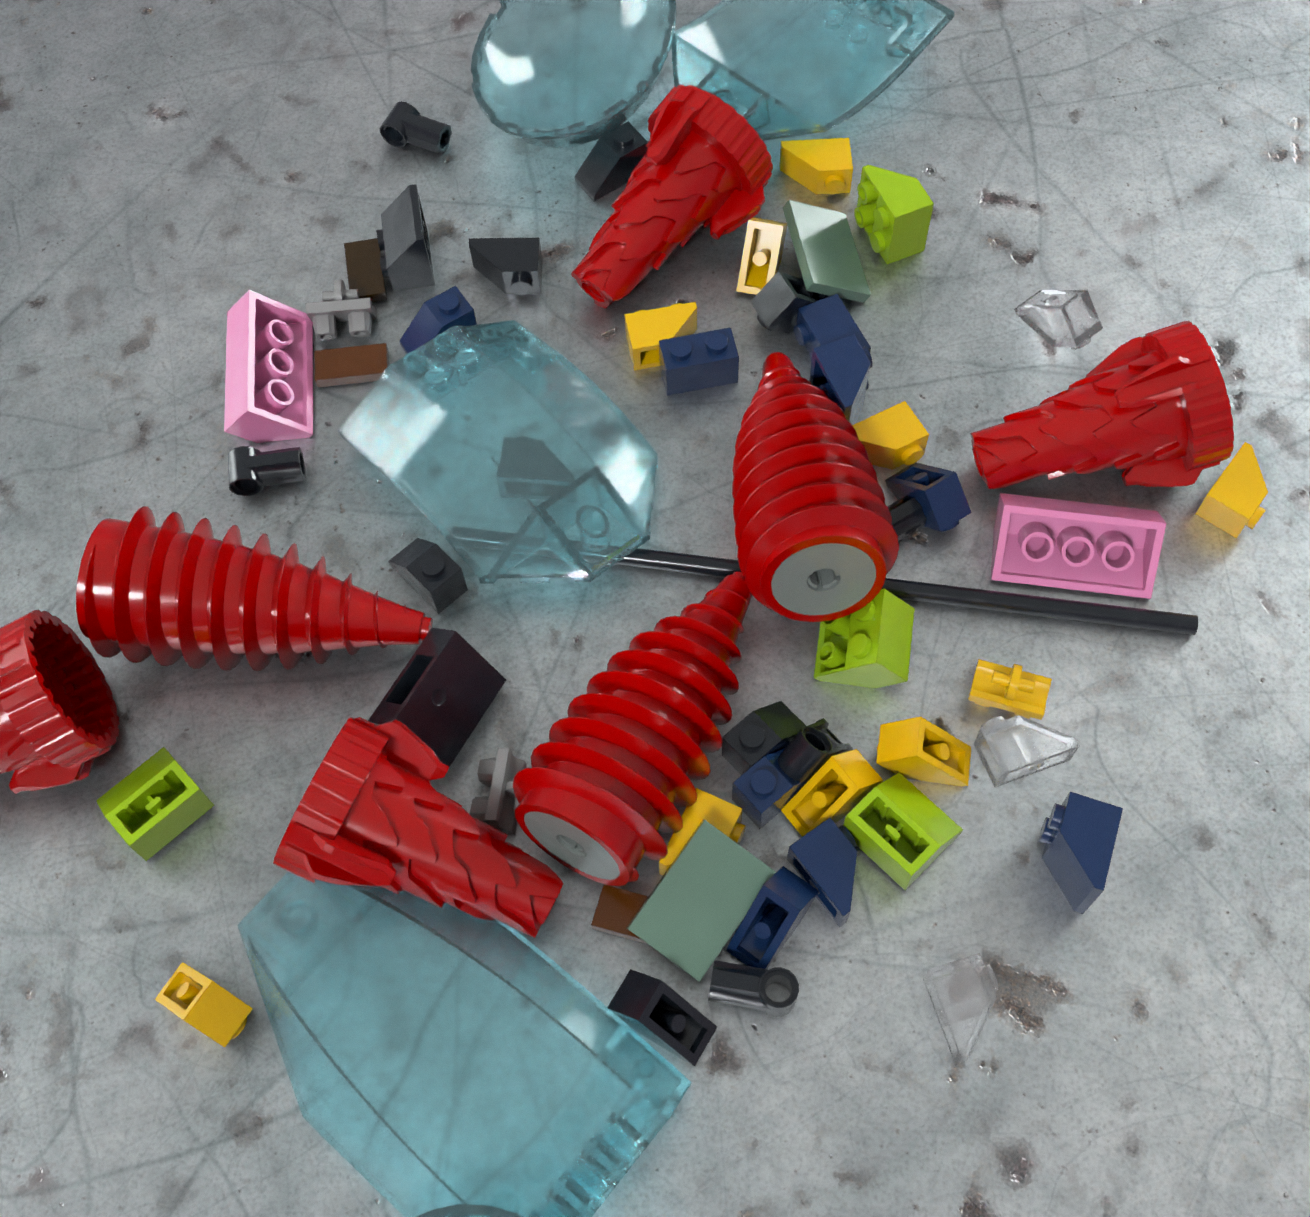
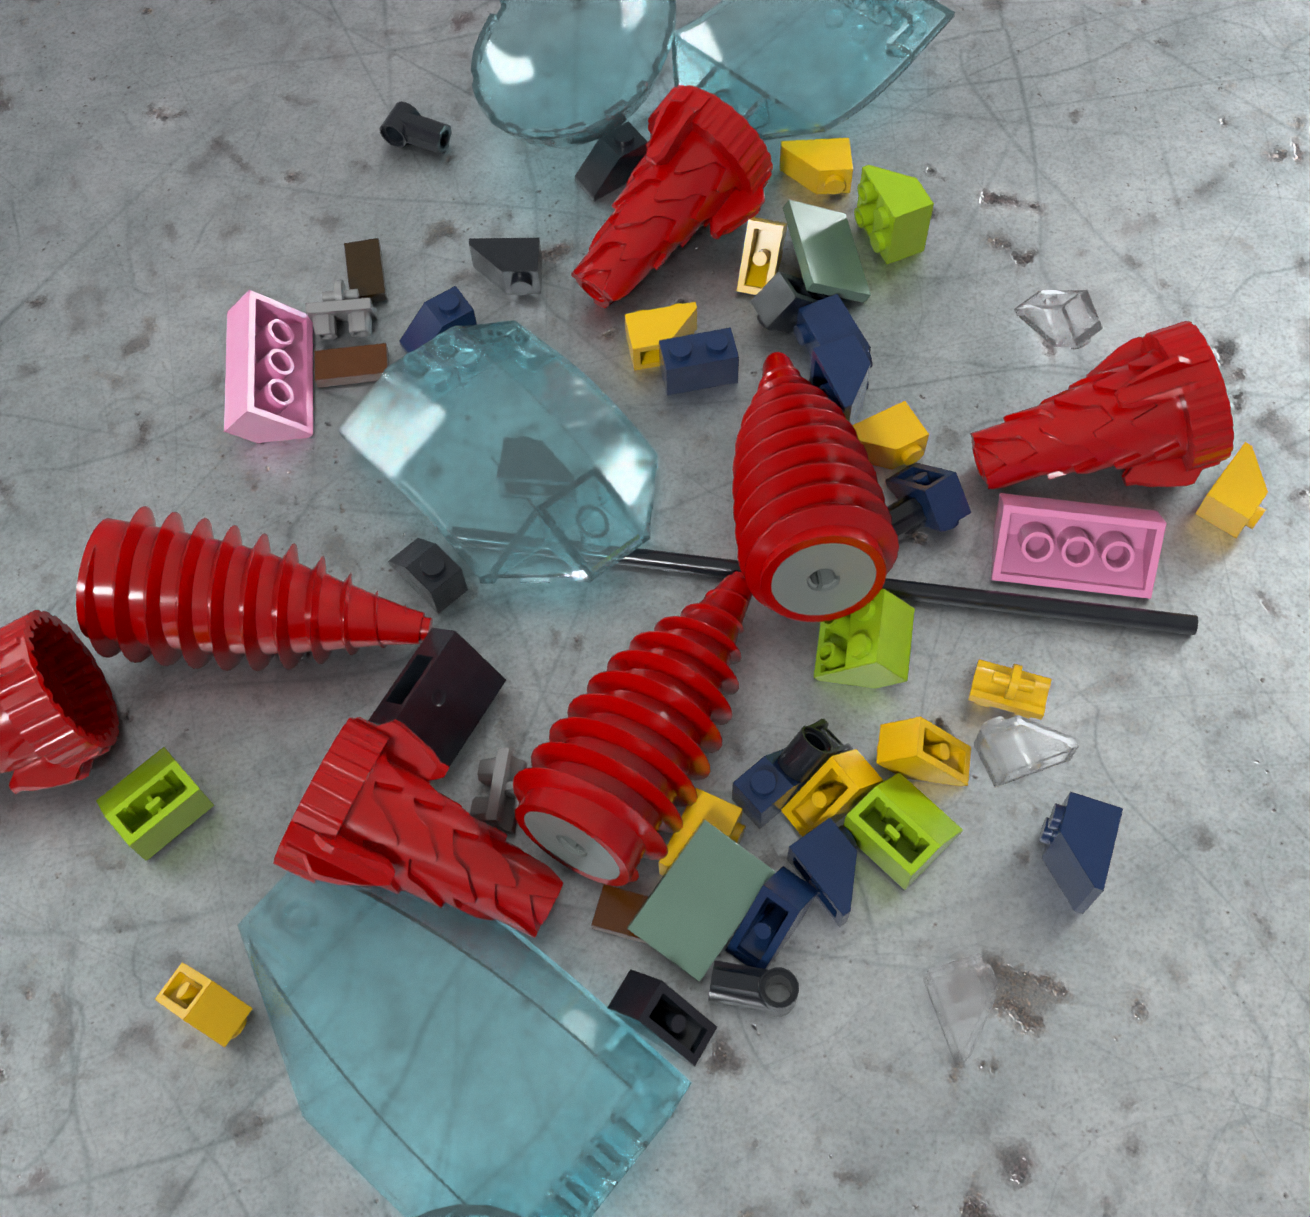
black piece [228,446,306,496] -> none
black slope [376,184,435,291] -> none
black slope [722,701,806,775] -> none

